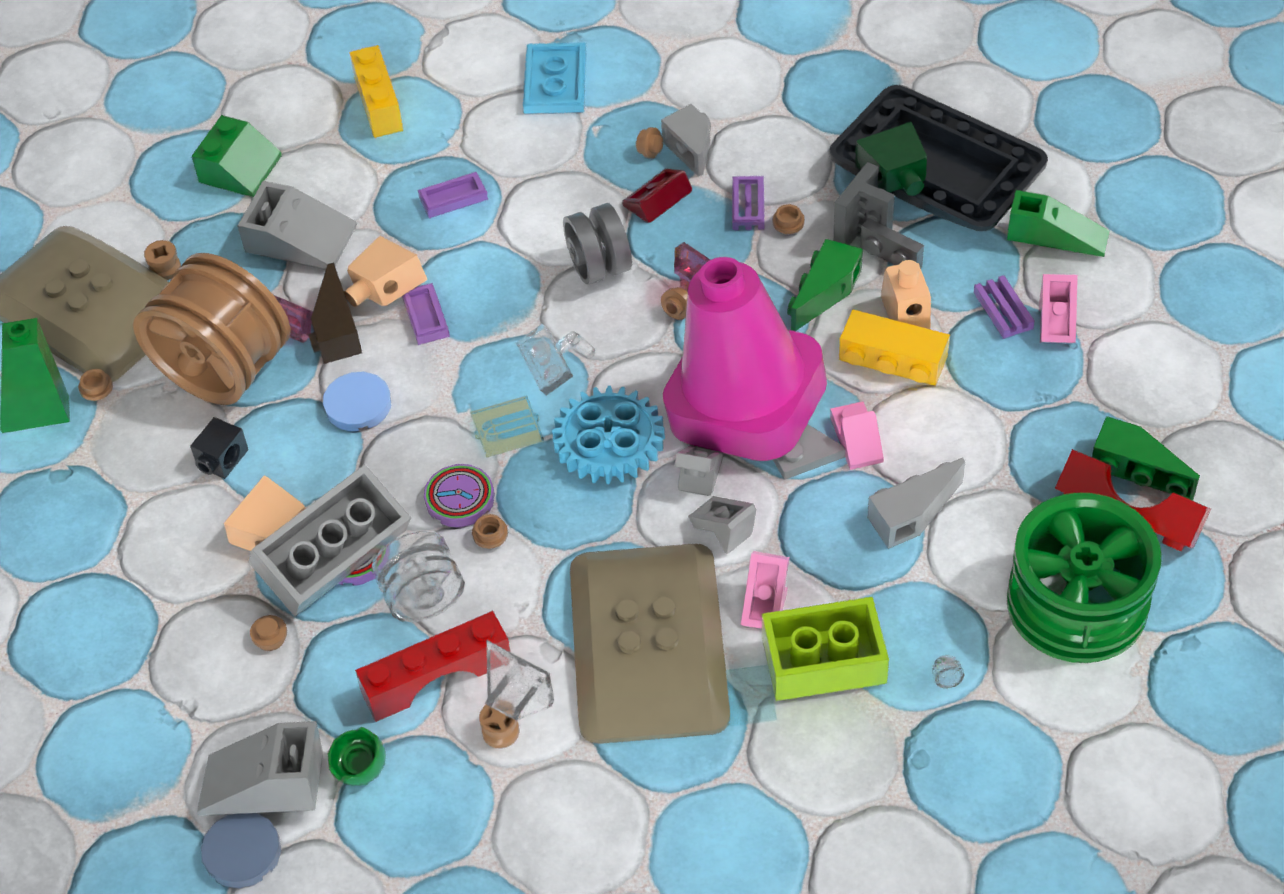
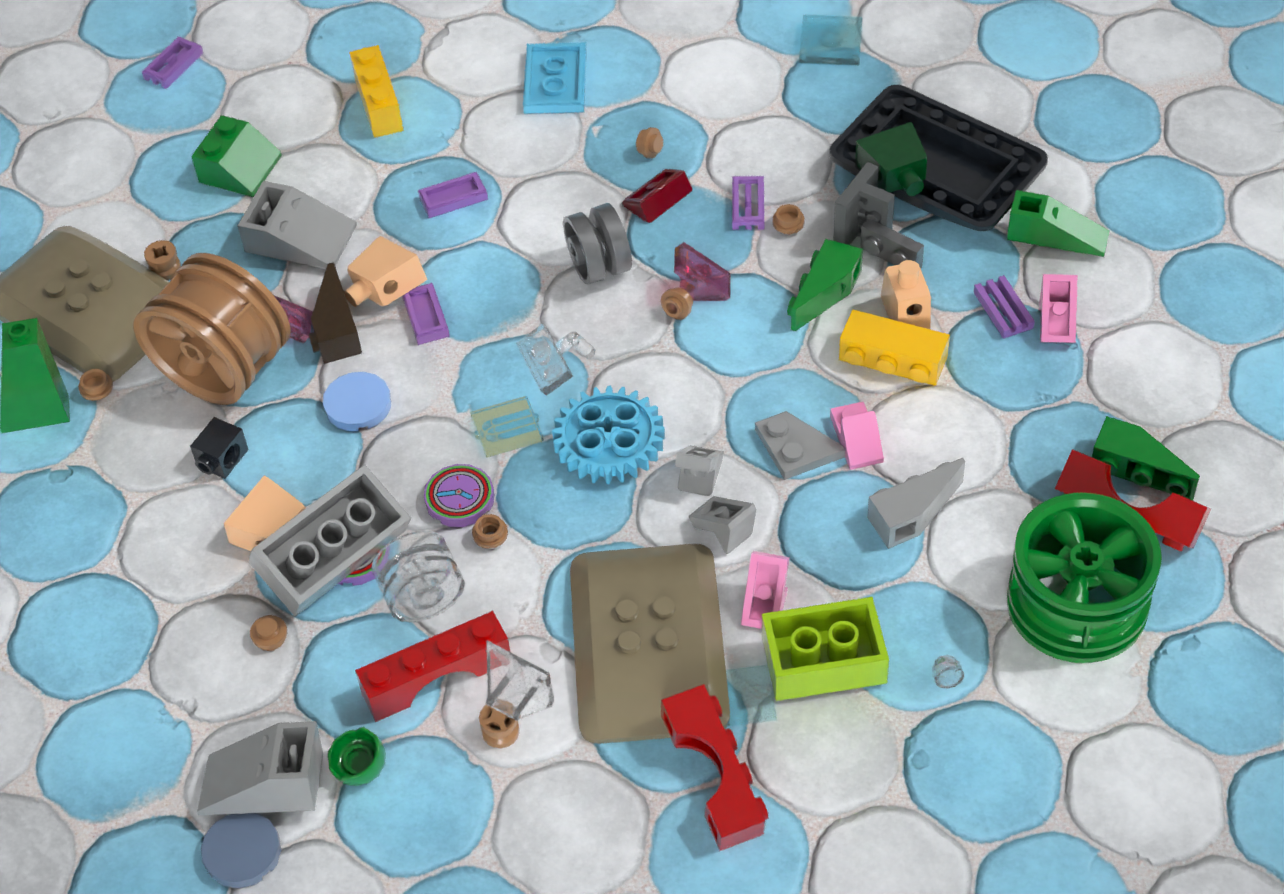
light grey slope [661,104,711,177] -> none
dark pink cone [663,257,827,461] -> none
none -> medium lavender tile [141,36,203,89]
none -> red arch [661,684,769,851]
none -> clear light blue tile [799,15,863,65]

